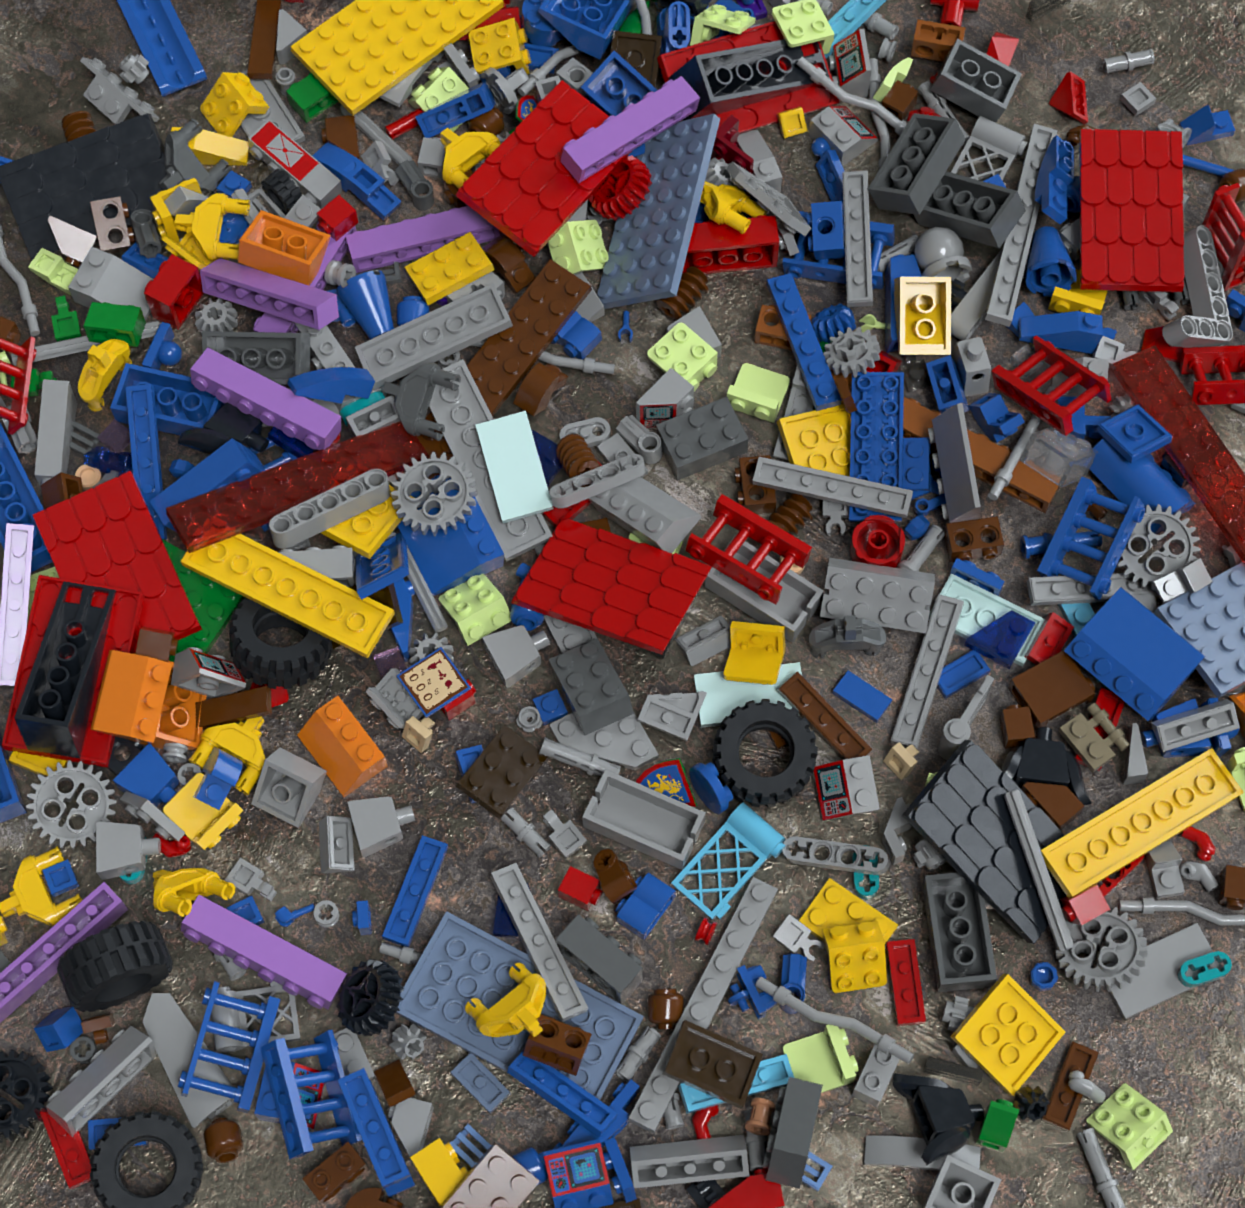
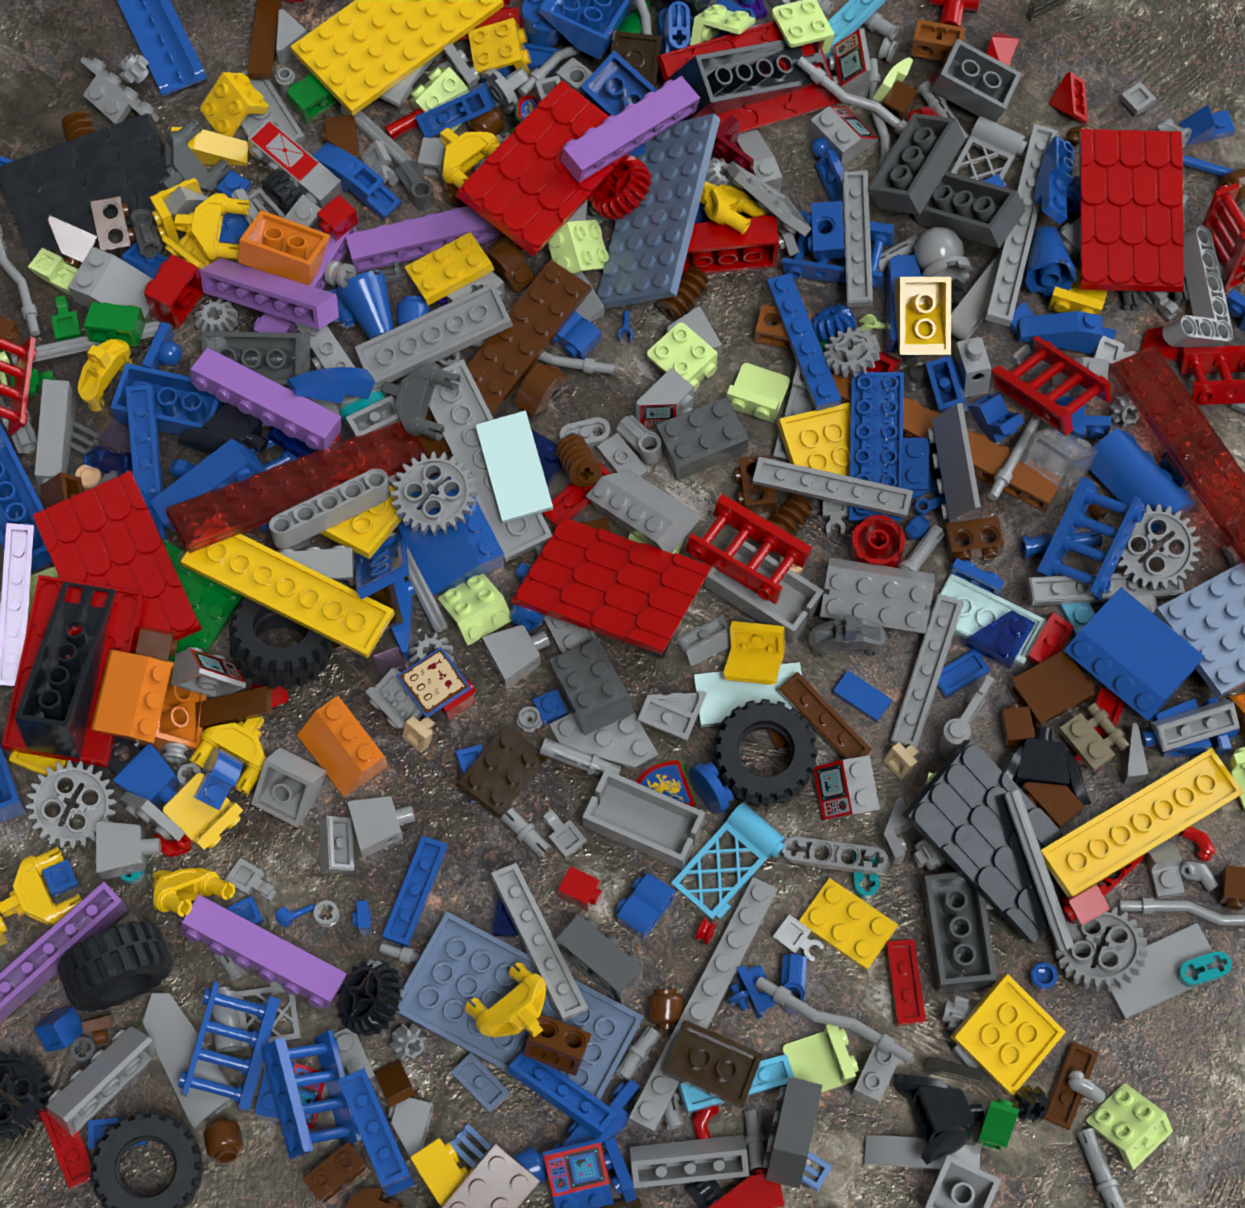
light grey beam [549,454,646,508] -> none
reddish brown piece [593,849,637,904] -> none
nougat bush [745,1098,776,1135] -> none
yellow tile [777,107,808,138] -> none
yellow bracket [823,921,887,993] -> none
reddish brown tile [835,376,857,413] -> none
blue plate [1097,404,1173,463] -> none
light grey pin [1103,49,1155,74] -> none
light grey slope [1152,558,1213,604] -> none

